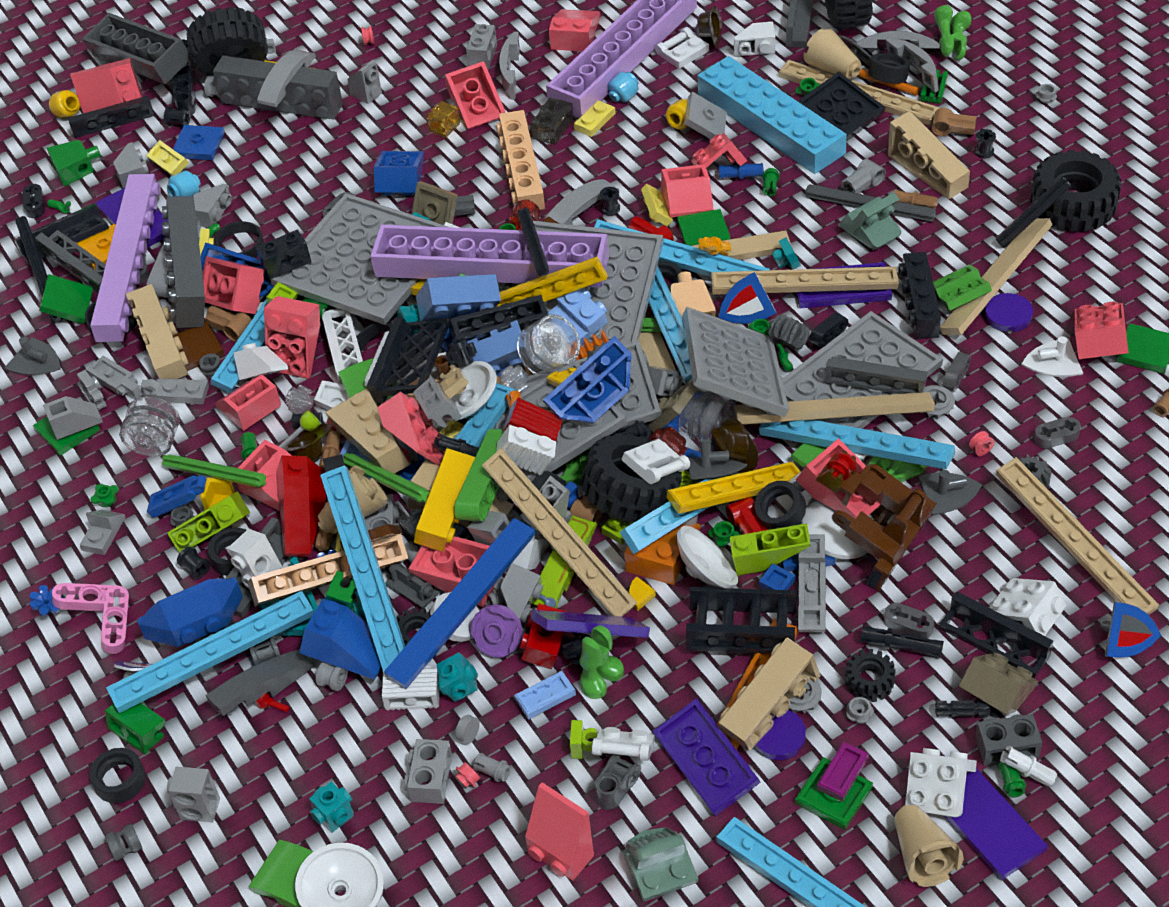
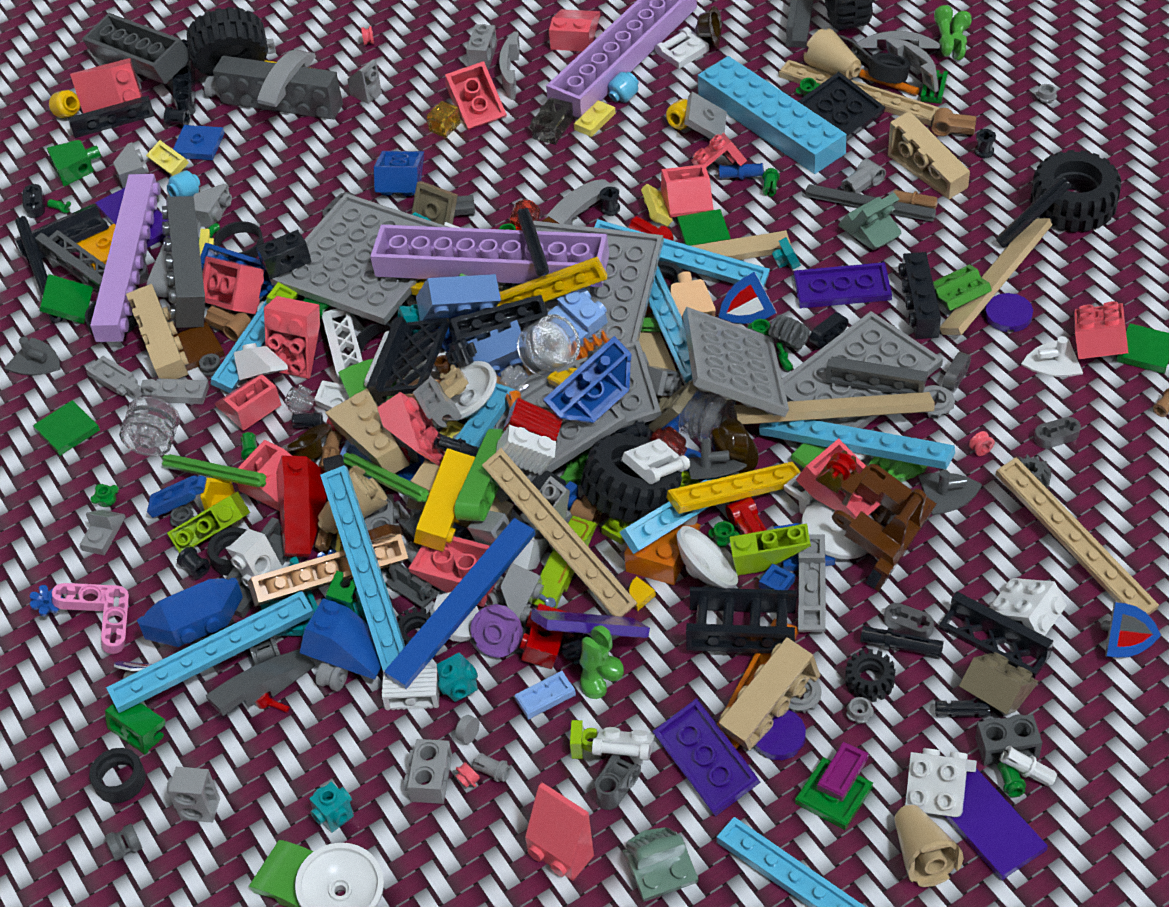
light grey slope [43,396,103,440] -> none
light grey plate [77,370,107,410] -> none
lime hinge [279,410,321,448] -> none
light nougat brick [496,110,545,212] -> none
light orange axle [698,237,731,256] -> none
tan tile [711,267,899,295] -> none
white slope [734,22,775,56] -> none
black tyre [754,481,807,530] -> none

